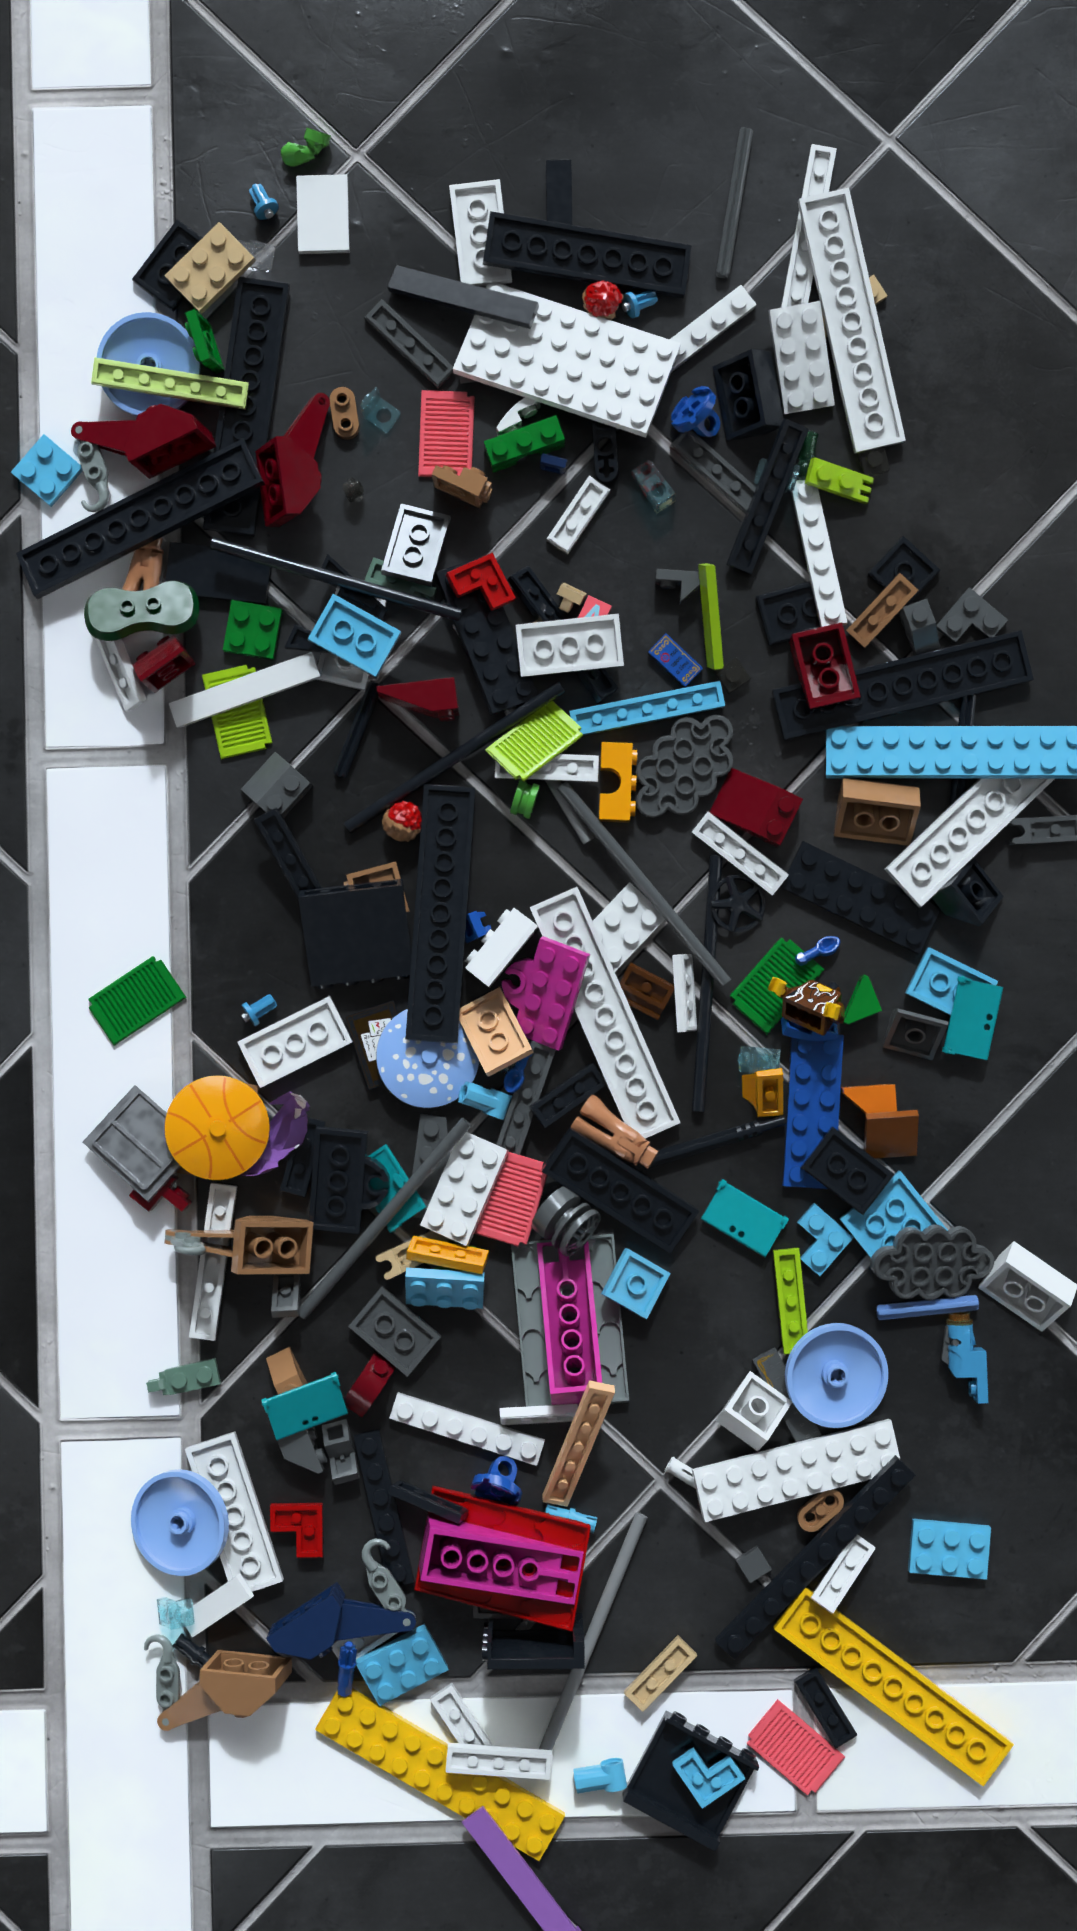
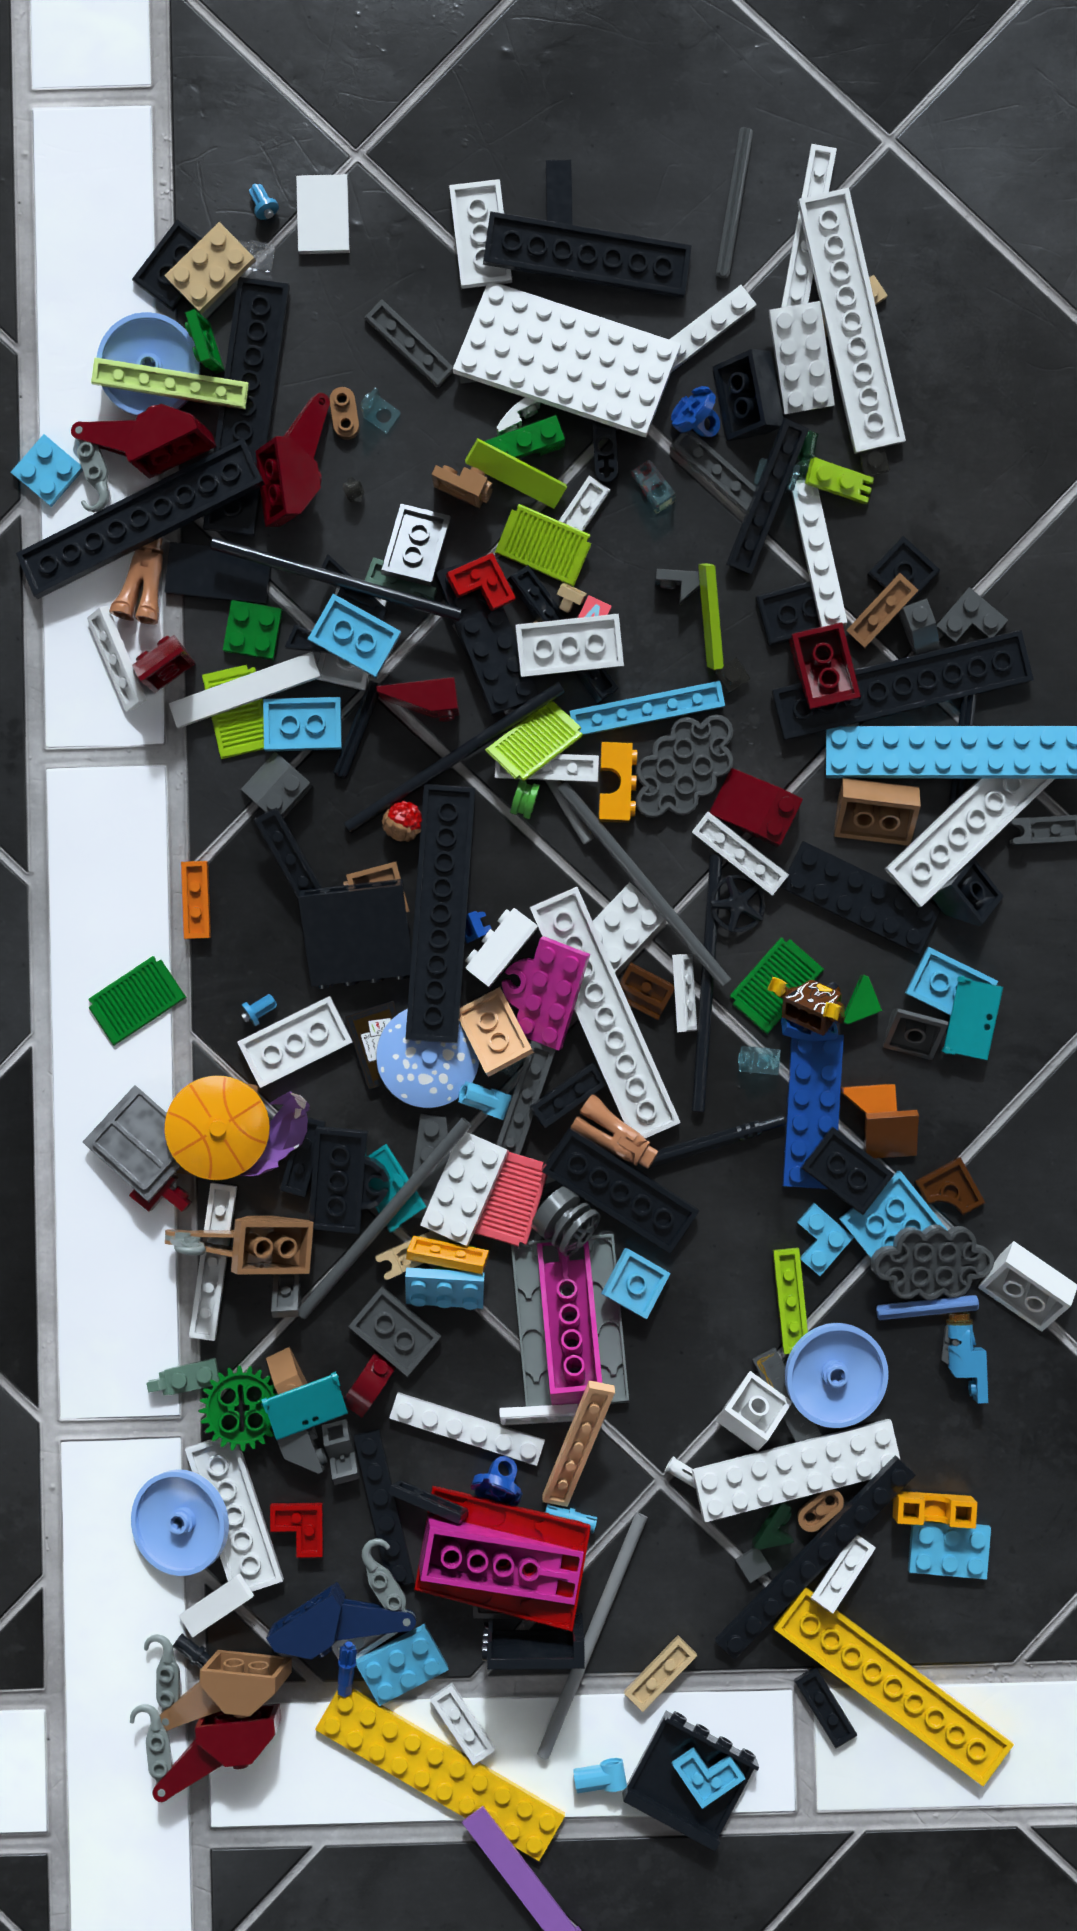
plate [84,581,199,641] -> none
clear light blue bracket [156,1597,195,1630] -> none
bright green arm [281,127,331,167] -> none
black tile [387,265,539,329] -> none
coral window [418,390,475,477] -> none
white plate [446,1743,552,1780] -> none
blue piece [504,1054,532,1093] -> none
dark blue tile [540,453,567,475] -> none
red piece [582,280,624,320] -> none
dark azure piece [622,291,658,318] -> none
blue tile [648,633,703,687] -> none
teal door [701,1179,789,1257] -> none
light orange slope [742,1068,783,1117] -> none
coral window [747,1699,845,1795] -> none
blue piece [795,936,841,966] -> none
none -> dark red slope [129,1703,281,1802]
none -> orange plate [181,861,211,939]
none -> green gear [198,1366,278,1451]
none -> medium azure plate [263,697,342,751]
none -> lime tile [465,438,567,509]
none -> lime window [495,504,591,587]
none -> clear green slope [752,1502,794,1550]
none -> light orange arch [893,1491,977,1529]
none -> reddish brown tile [914,1157,985,1215]

